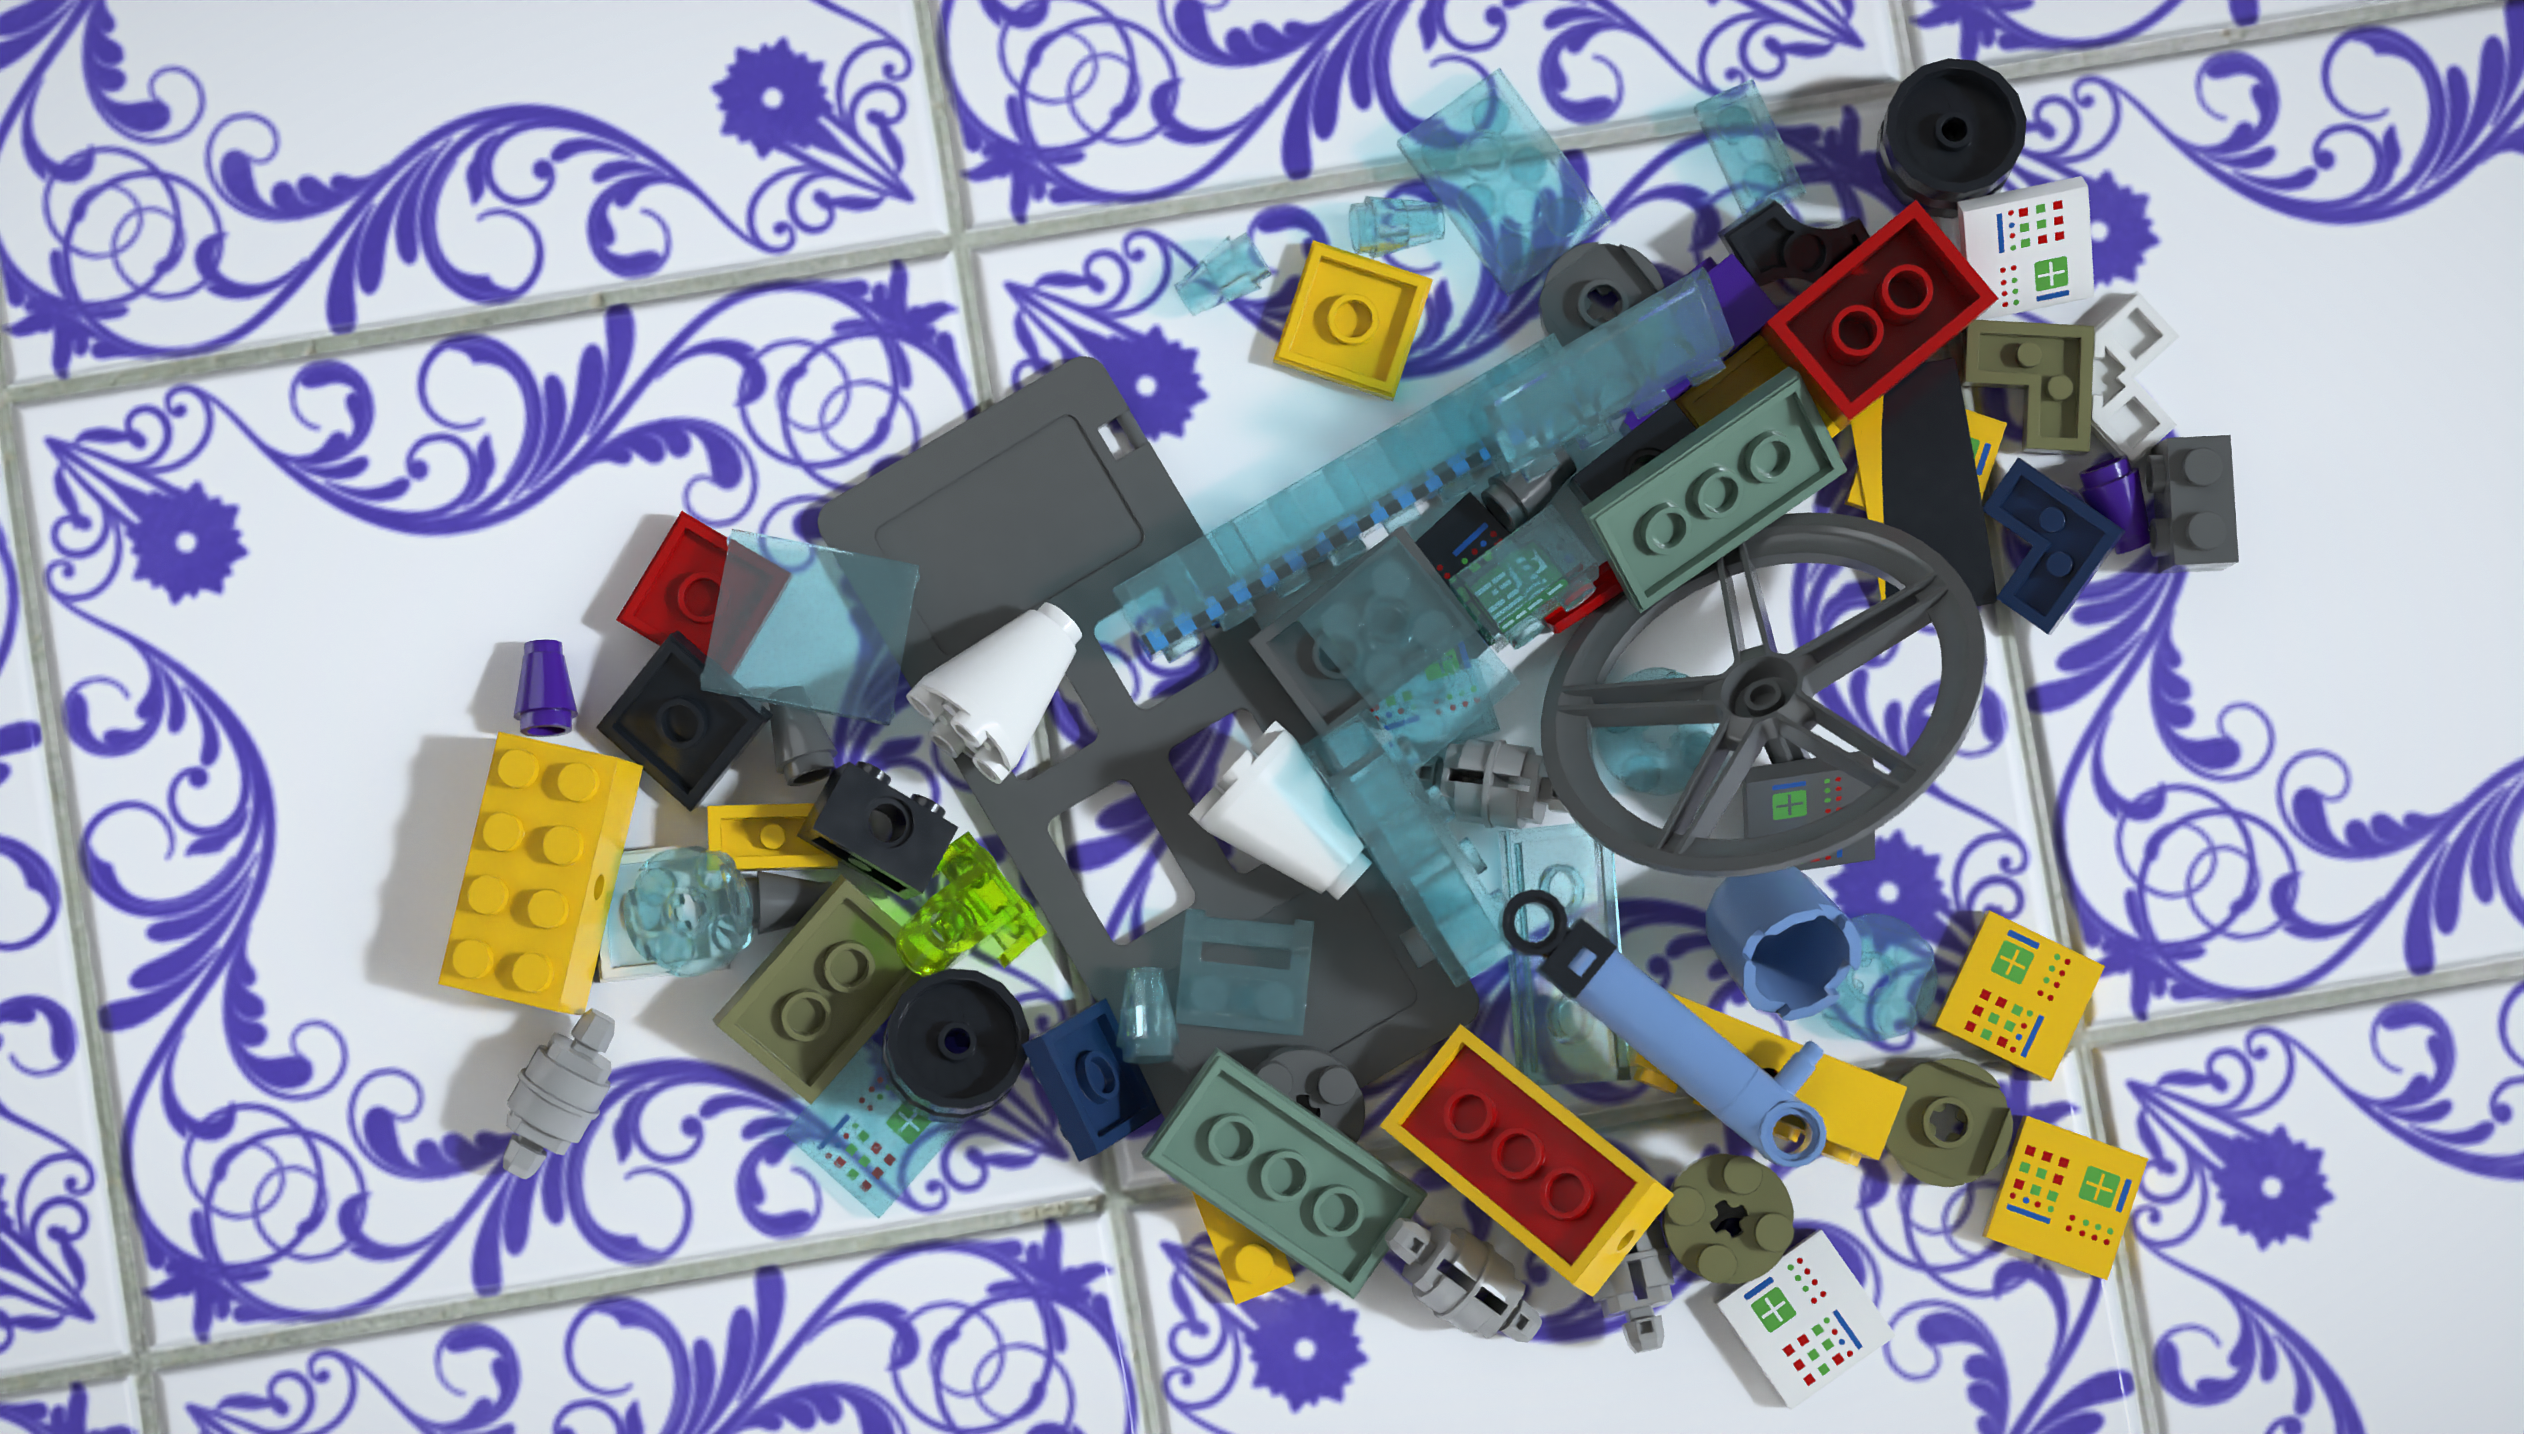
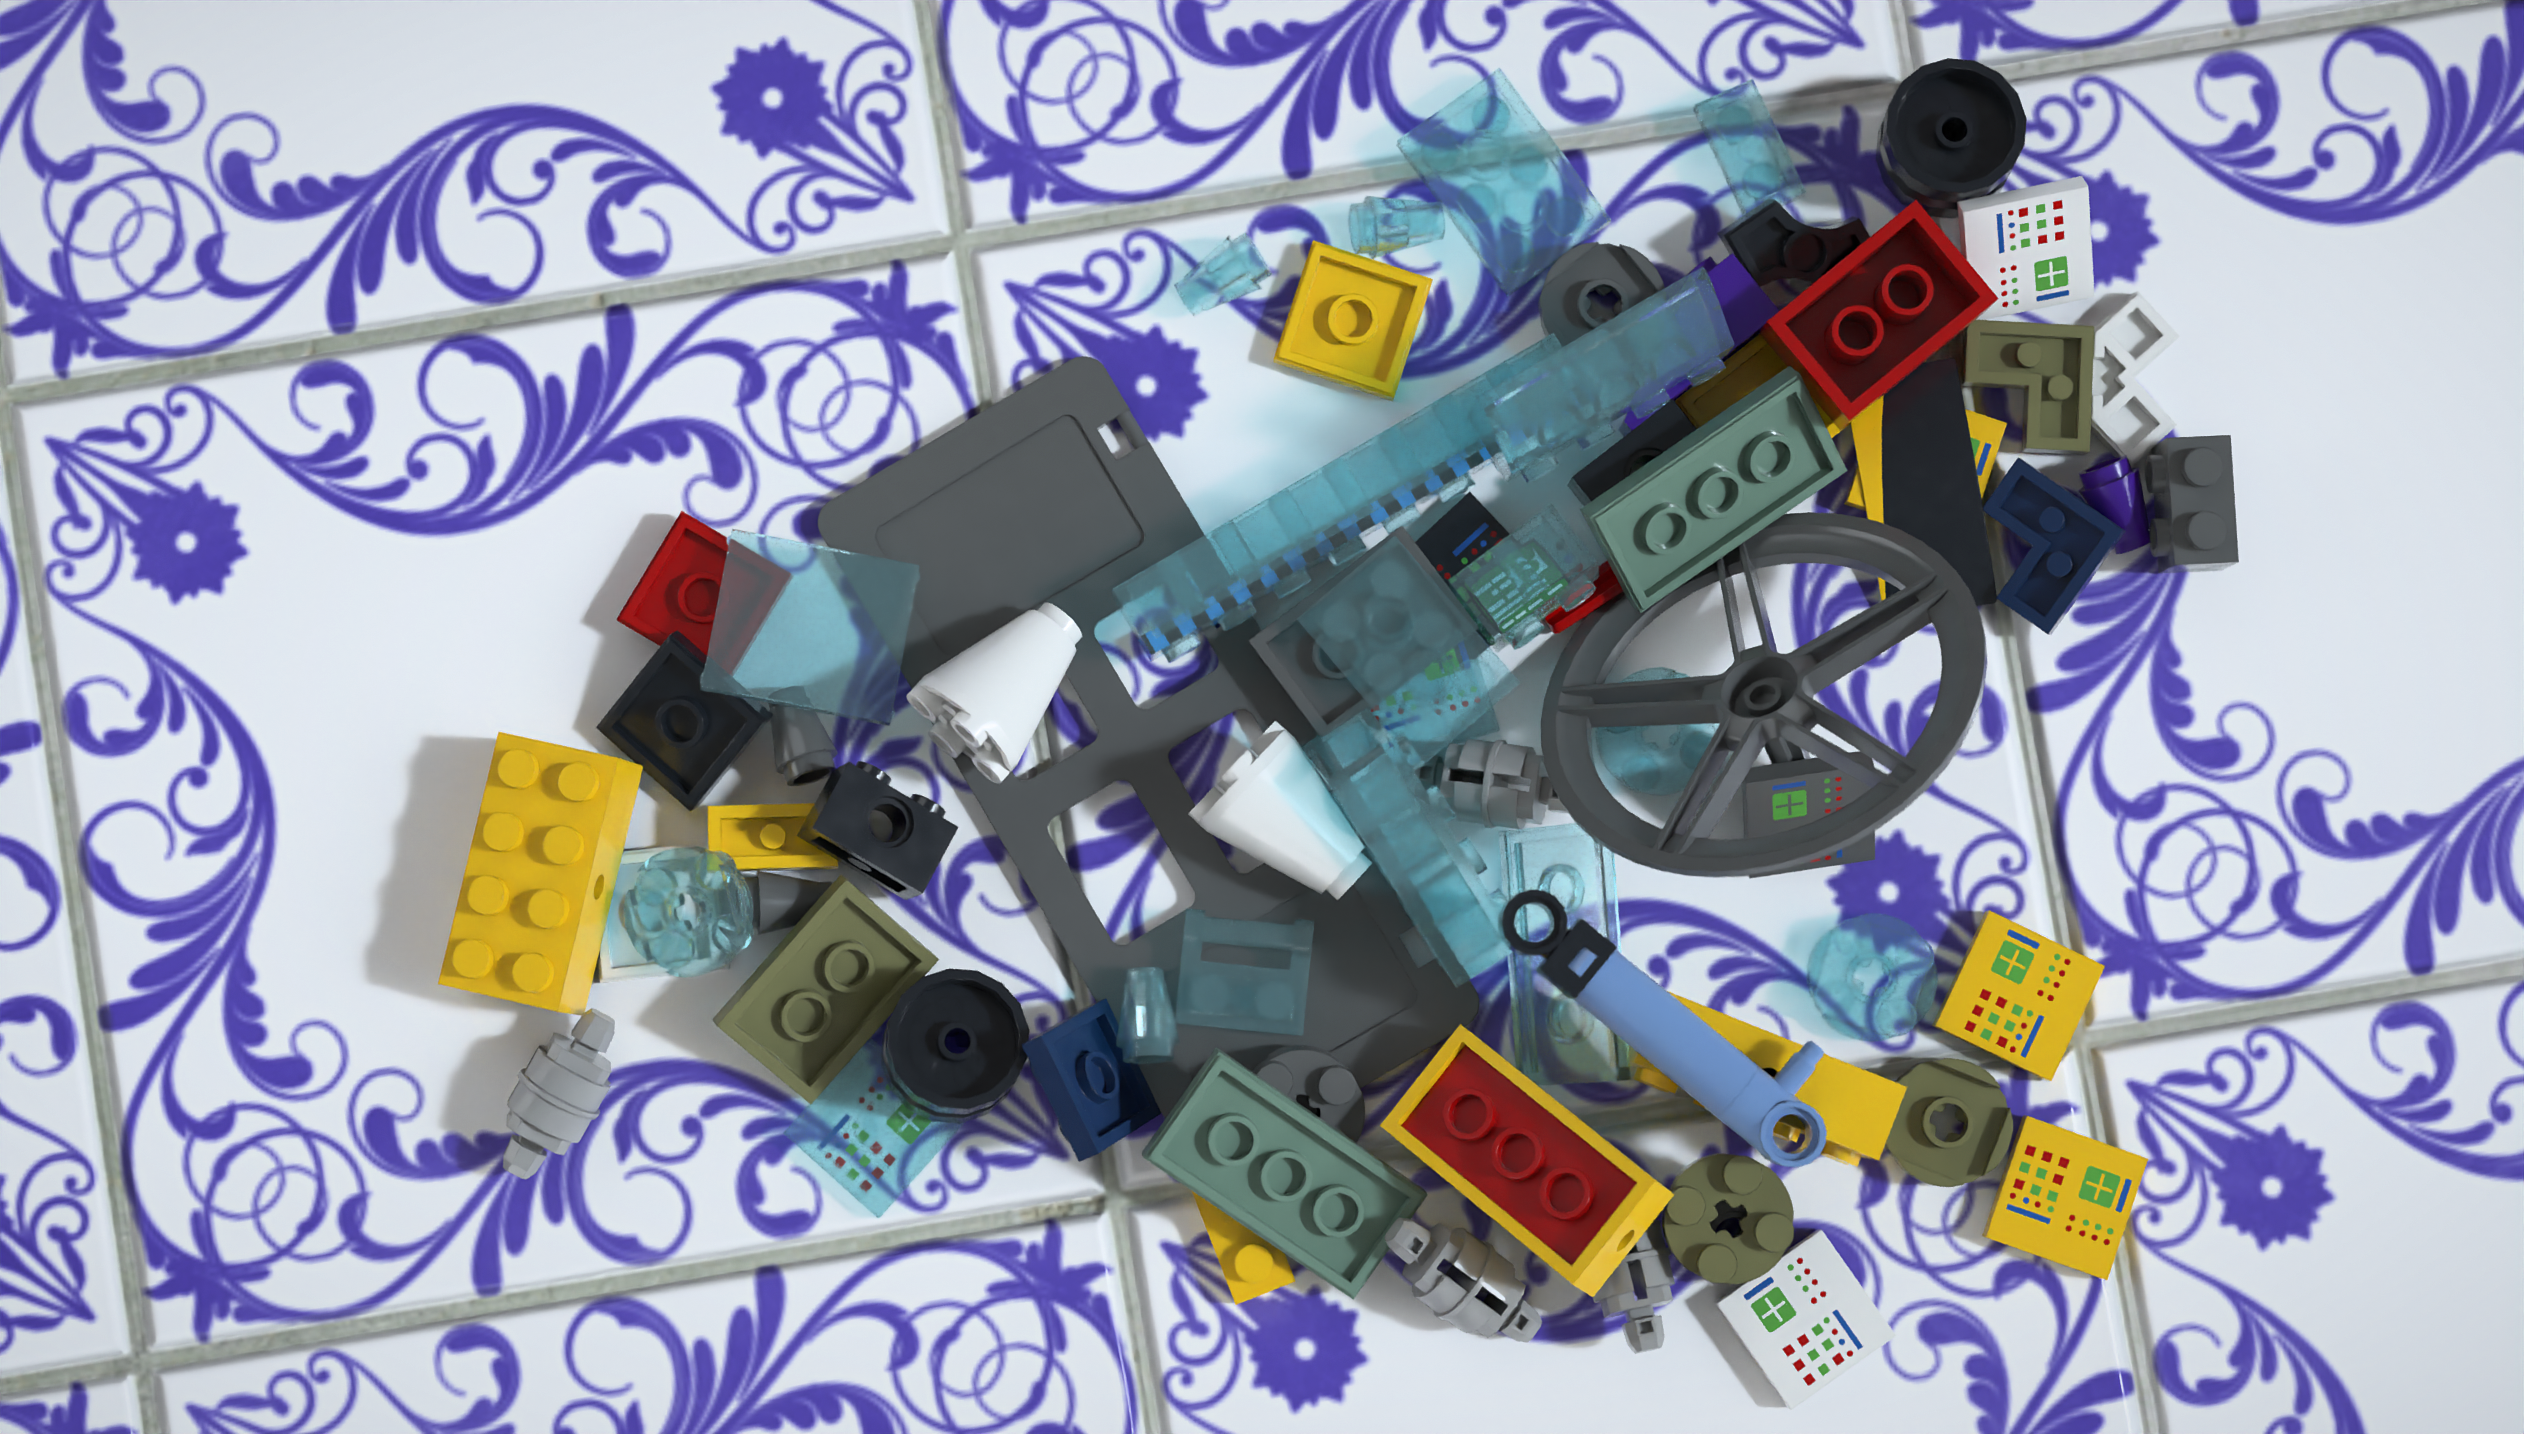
dark purple cone [513,639,578,737] -> none
clear neon green pin [895,831,1047,976] -> none
dark grey cone [1481,443,1577,532] -> none
medium blue cylinder [1706,866,1862,1021] -> none

